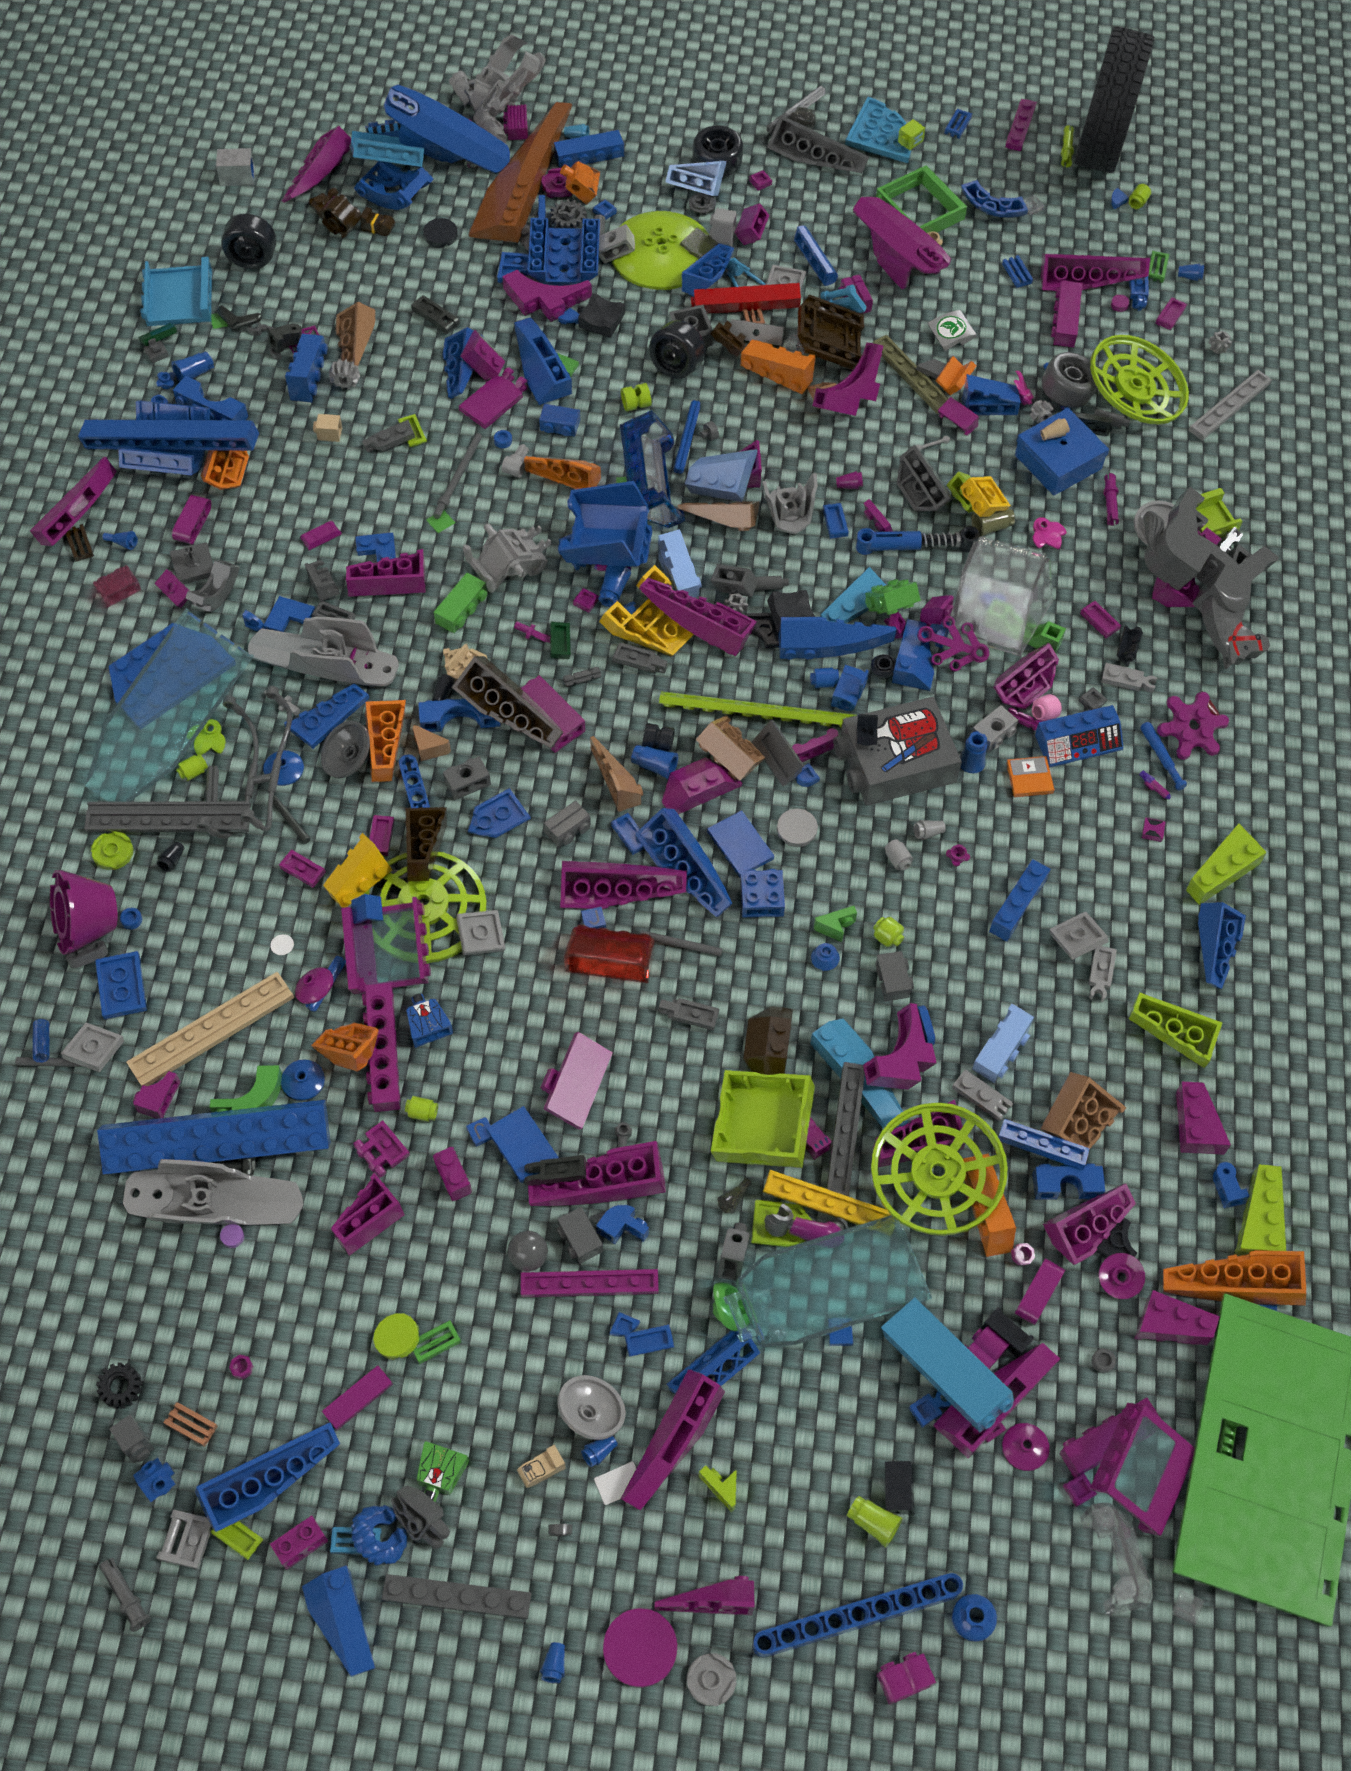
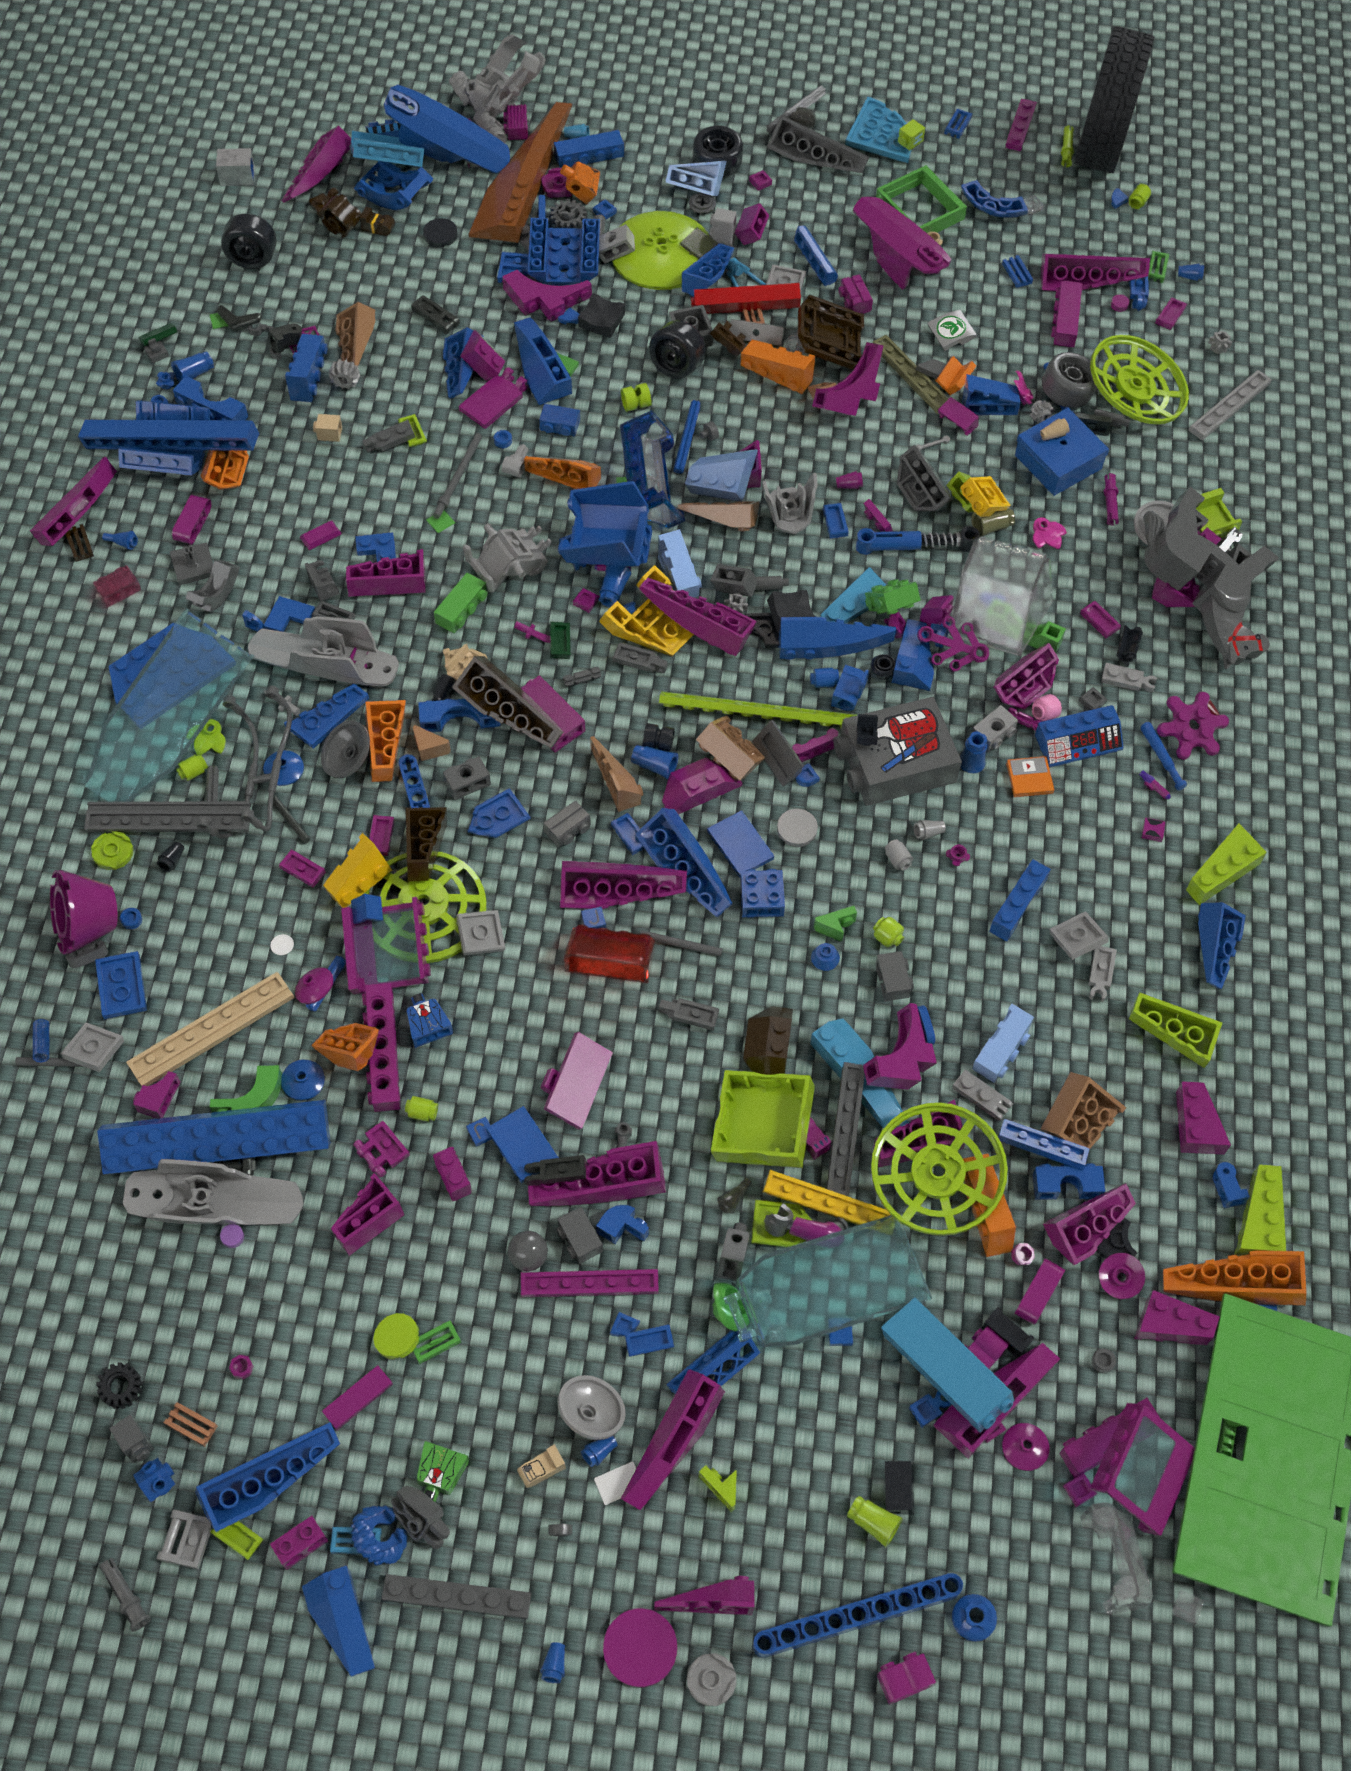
dark azure panel [141,257,212,326] -> none
magenta plate [155,569,190,608] -> none
dark azure plate [820,285,867,313] -> none

